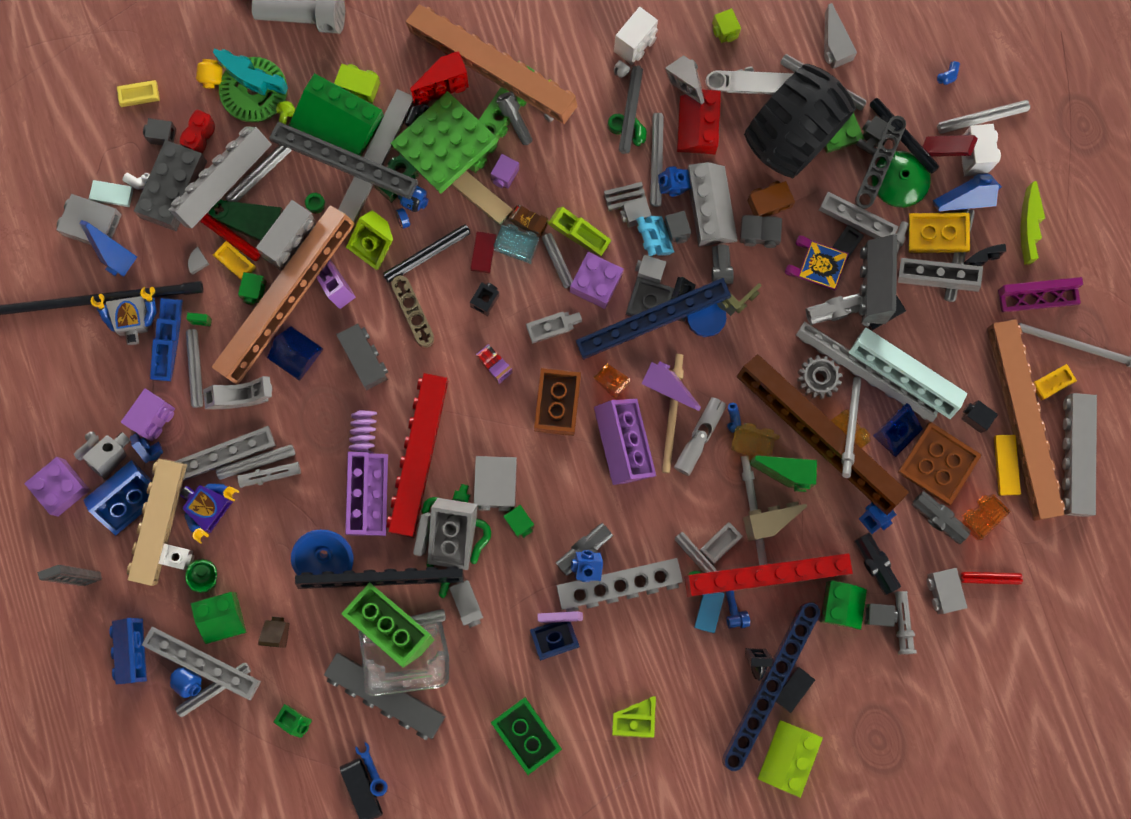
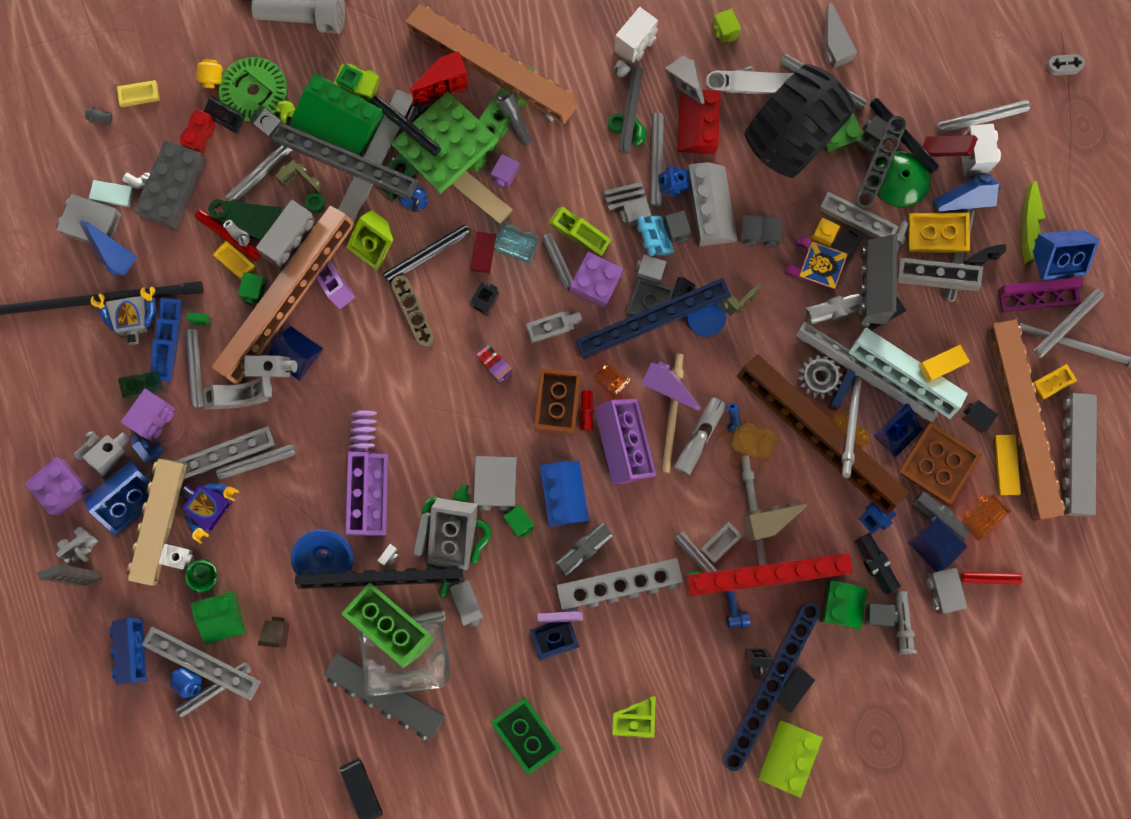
dark grey brick [143,118,176,146] -> none
light grey brick [169,126,272,229] -> none
light grey tile [188,247,210,275] -> none
teal slope [213,49,288,96] -> none
light grey pin [237,462,301,488] -> none
green bracket [273,704,312,738] -> none
dark grey brick [336,324,388,391] -> none
blue brick [355,742,388,796] -> none
red brick [386,373,449,538] -> none
blue tile [396,208,410,229] -> none
reddish brown leg [509,205,548,239] -> none
blue brick [571,550,603,582] -> none
dark azure tile [694,592,725,633] -> none
dark grey piece [711,244,734,284] -> none
dark orange brick [747,181,795,217] -> none
green slope [750,455,817,492] -> none
blue arm [937,61,960,85] -> none
none -> light grey hips [56,527,99,565]
none -> dark grey pin [85,107,112,125]
none -> clear green plate [118,370,163,398]
none -> black tile [204,96,246,133]
none -> light grey arm [223,220,250,246]
none -> light grey torso [245,356,297,378]
none -> brick [249,105,281,136]
none -> olive bracket [275,160,322,194]
none -> green tile [336,64,363,91]
none -> black axle [370,95,441,156]
none -> white plate [378,544,398,567]
none -> blue slope [540,461,589,528]
none -> red axle [579,390,595,430]
none -> yellow brick [810,218,840,247]
none -> dark blue tile [828,369,855,411]
none -> clear blue slope [908,517,967,572]
none -> yellow tile [918,345,970,382]
none -> blue slope [1033,229,1100,280]
none -> light grey axle [1034,289,1104,358]
none -> light grey beam [1046,54,1085,76]

